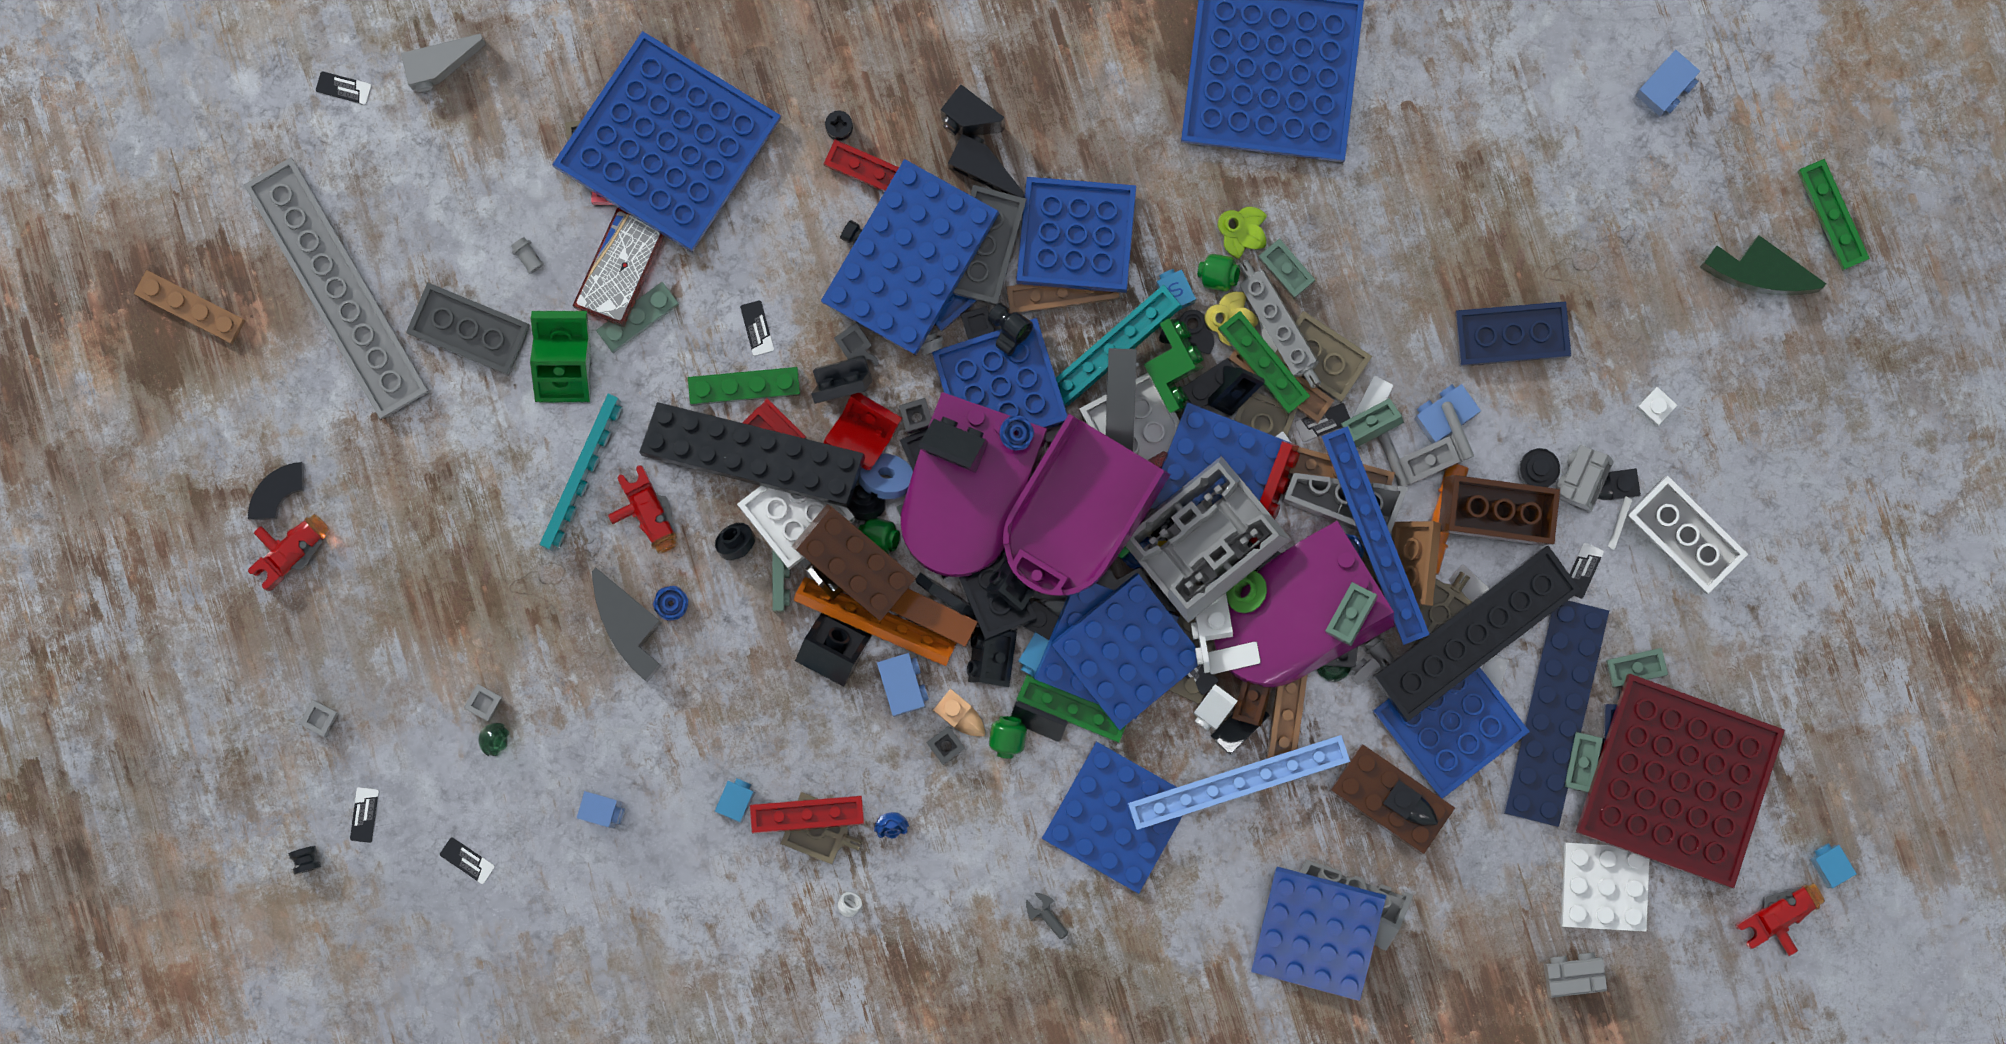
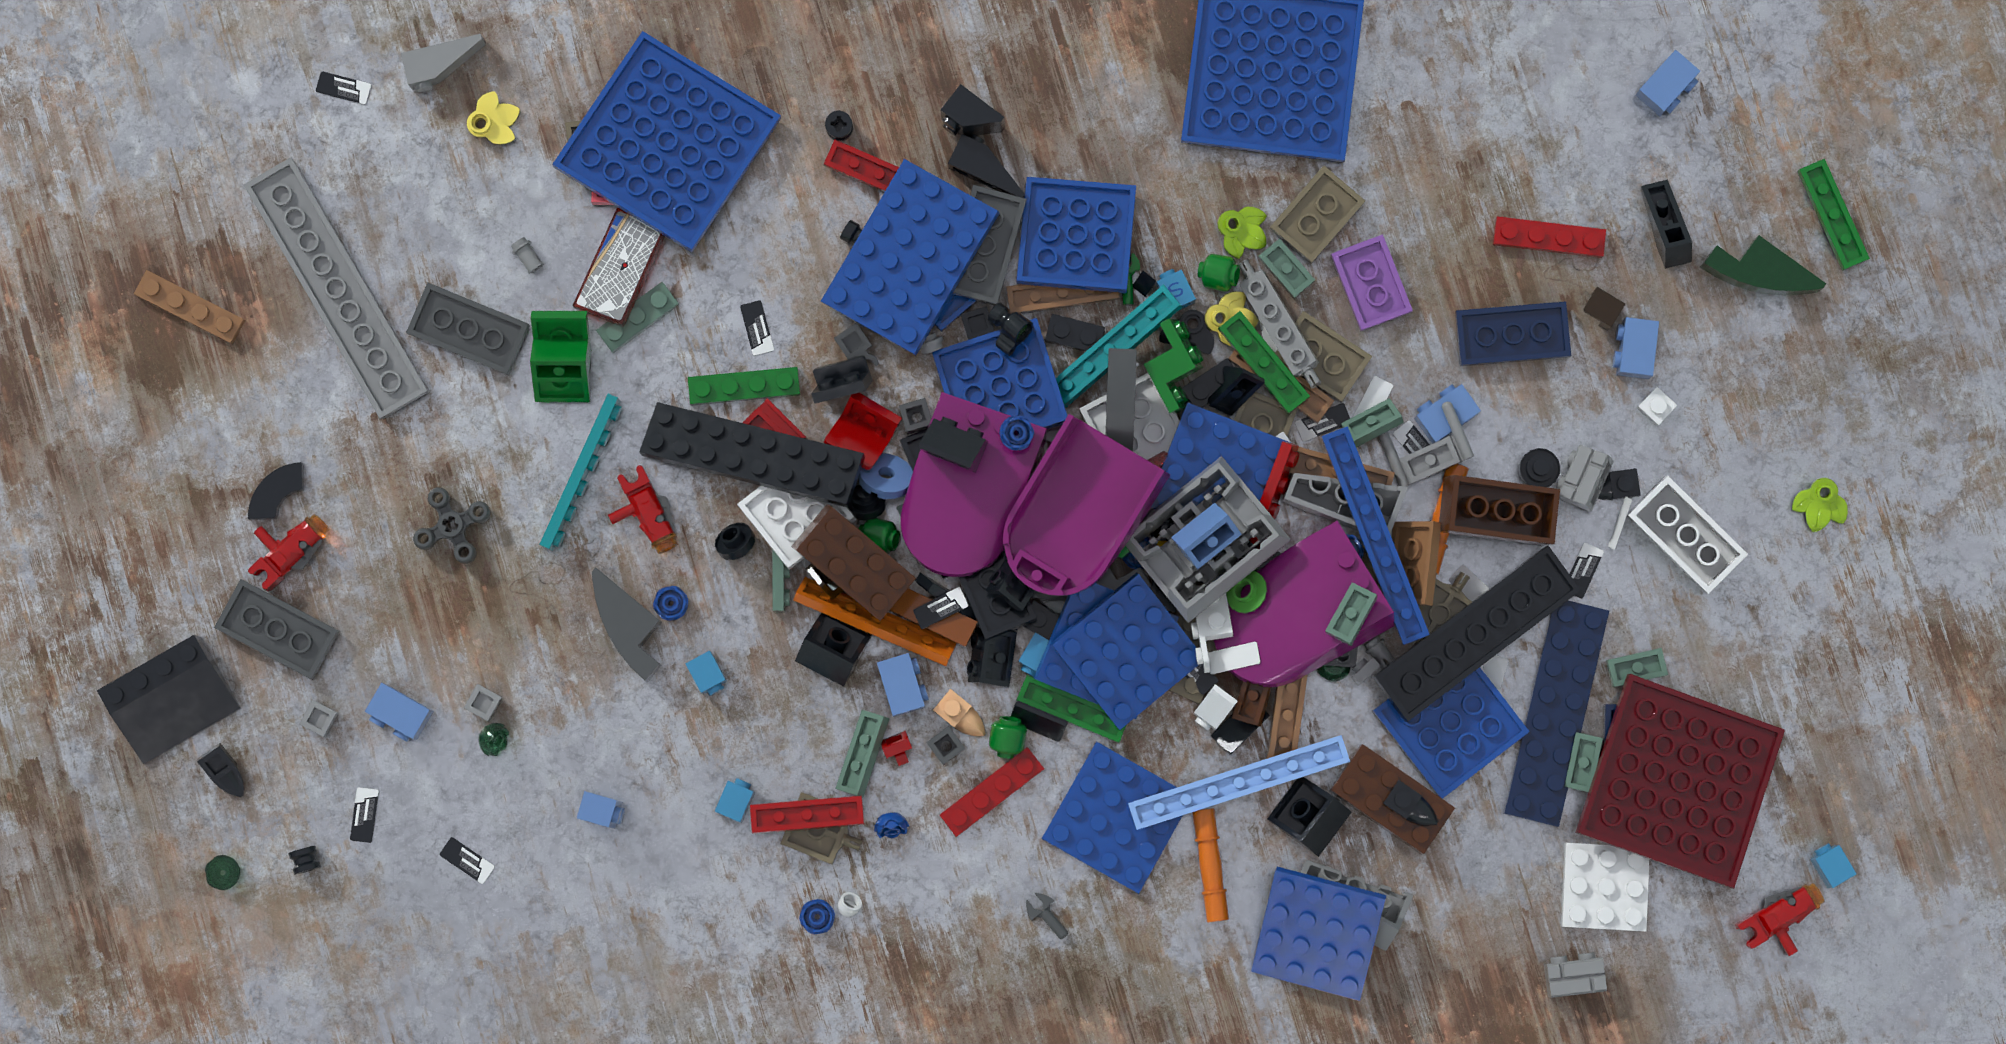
none -> black slope [97,635,241,764]
none -> black plate [197,743,244,797]
none -> clear green plate [205,855,240,890]
none -> dark grey plate [214,579,339,680]
none -> medium blue brick [365,683,434,742]
none -> dark grey gear [413,487,491,564]
none -> light yellow plate [467,91,520,145]
none -> dark azure brick [685,651,727,696]
none -> blue plate [799,899,835,934]
none -> sand green plate [835,710,890,798]
none -> red tile [881,730,912,766]
none -> sticker [913,587,968,629]
none -> red plate [940,747,1044,837]
none -> black plate [1045,314,1105,352]
none -> green bar [1122,253,1140,305]
none -> black piece [1133,271,1156,297]
none -> medium blue brick [1171,503,1242,569]
none -> orange piece [1192,808,1229,922]
none -> black slope [1267,777,1352,857]
none -> dark tan plate [1270,166,1365,264]
none -> medium lavender plate [1331,234,1413,332]
none -> sticker [1393,421,1430,454]
none -> red plate [1493,216,1606,258]
none -> dark brown panel [1583,287,1625,331]
none -> medium blue brick [1612,317,1659,379]
none -> black slope [1641,179,1692,269]
none -> lime plate [1792,478,1848,532]

